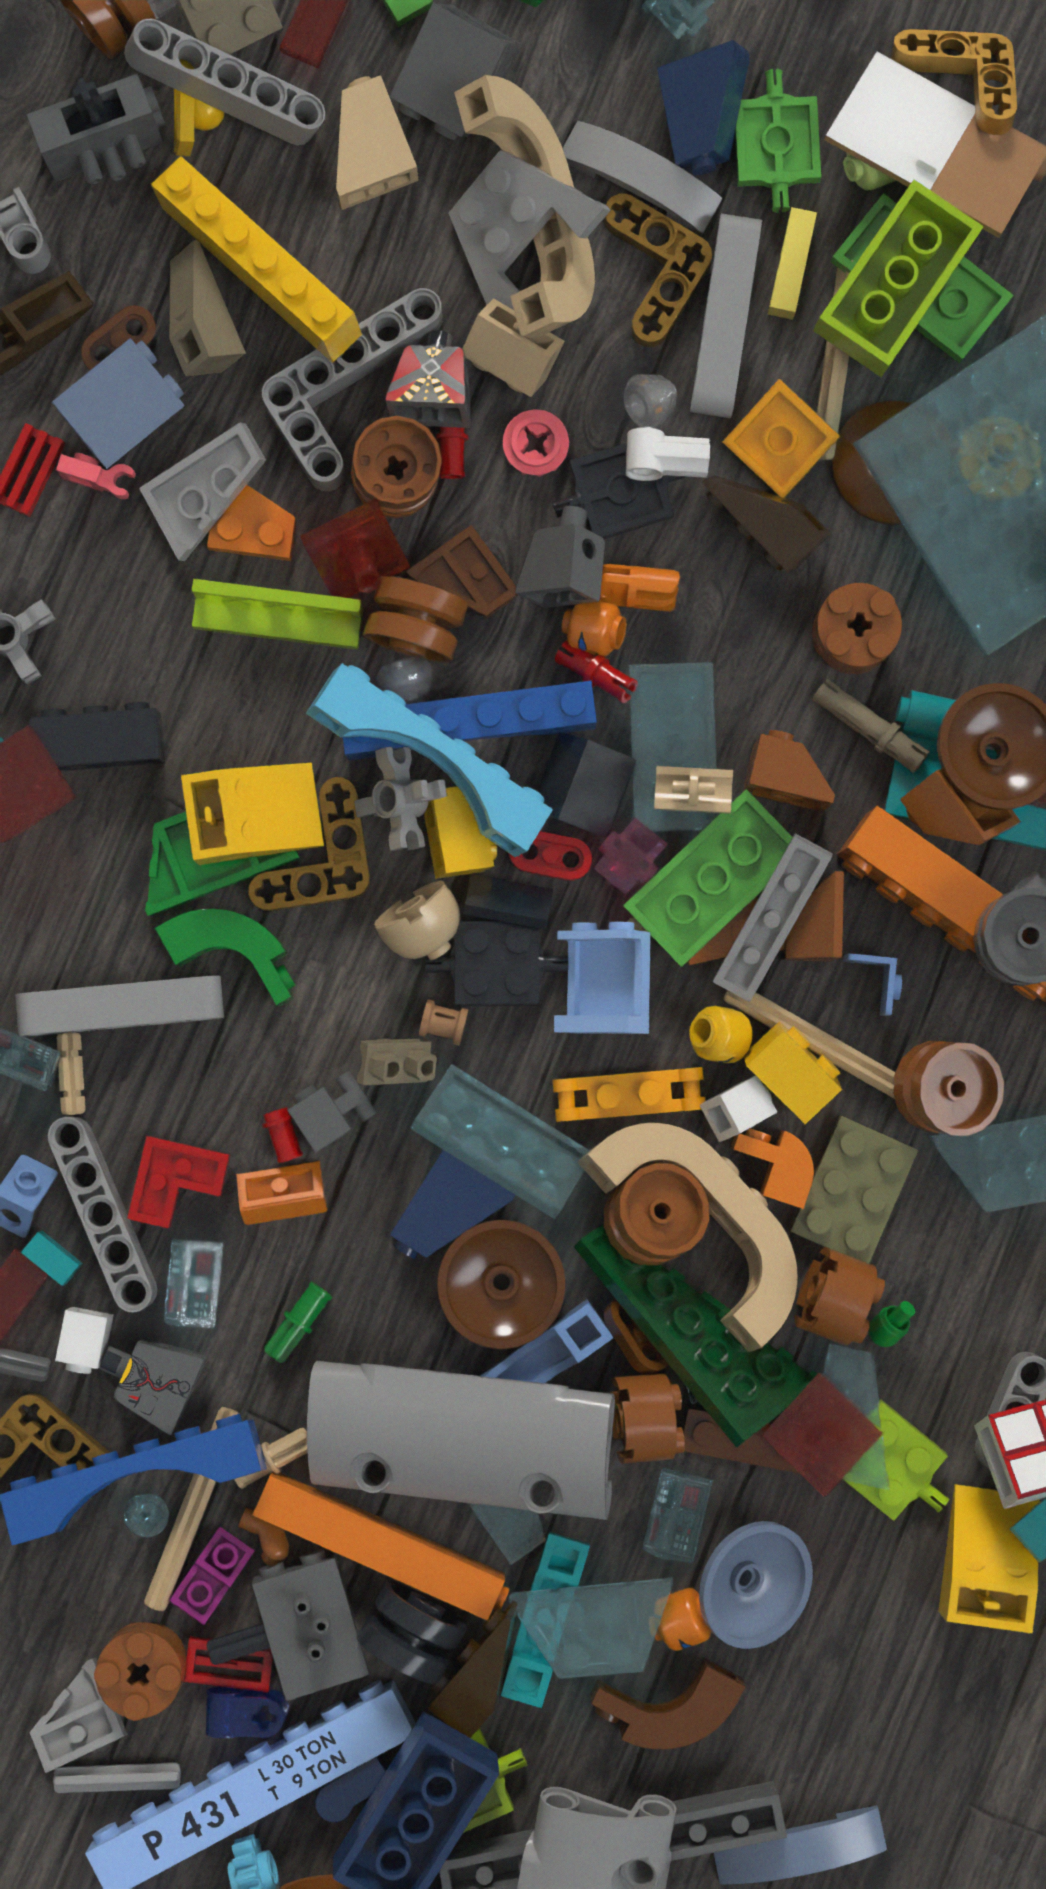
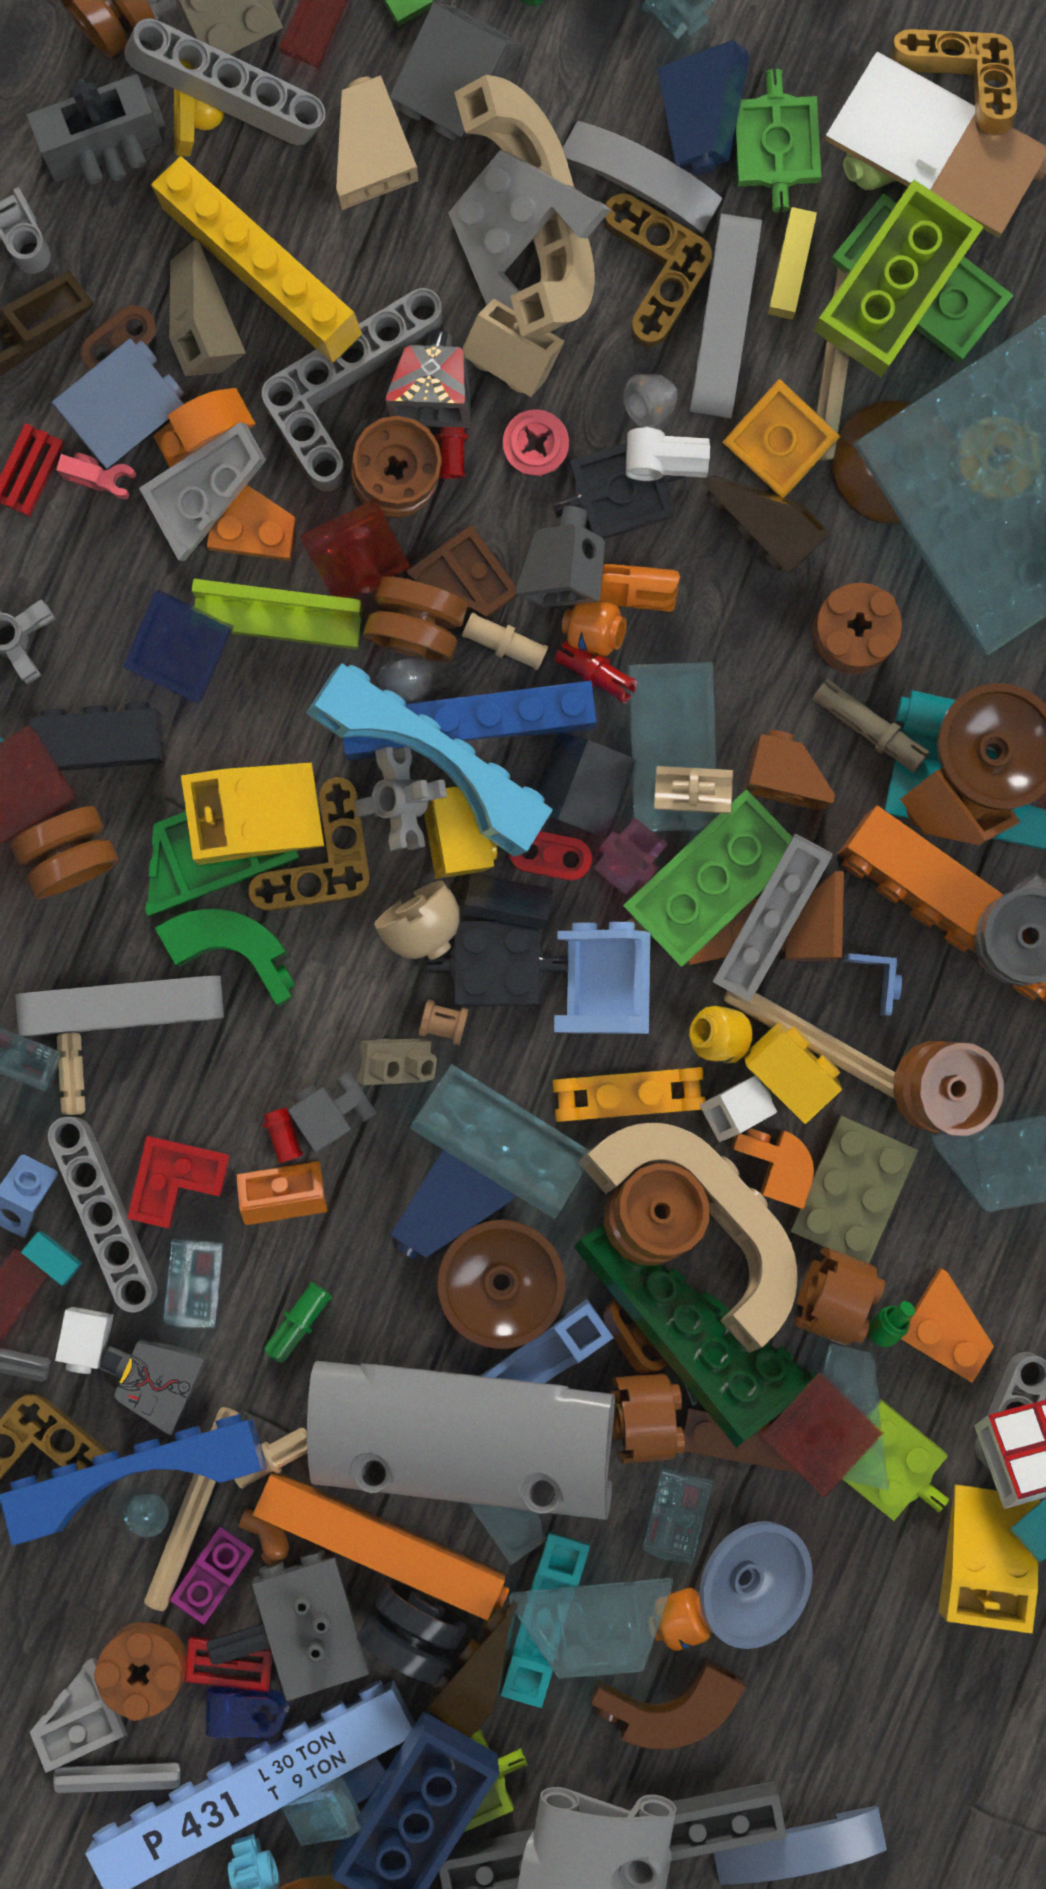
none -> dark orange wheel [10,806,120,899]
none -> clear blue plate [123,590,234,703]
none -> orange brick [153,388,256,468]
none -> clear light blue slope [282,1777,361,1846]
none -> tan pin [462,612,548,671]
none -> orange wing [902,1268,994,1383]

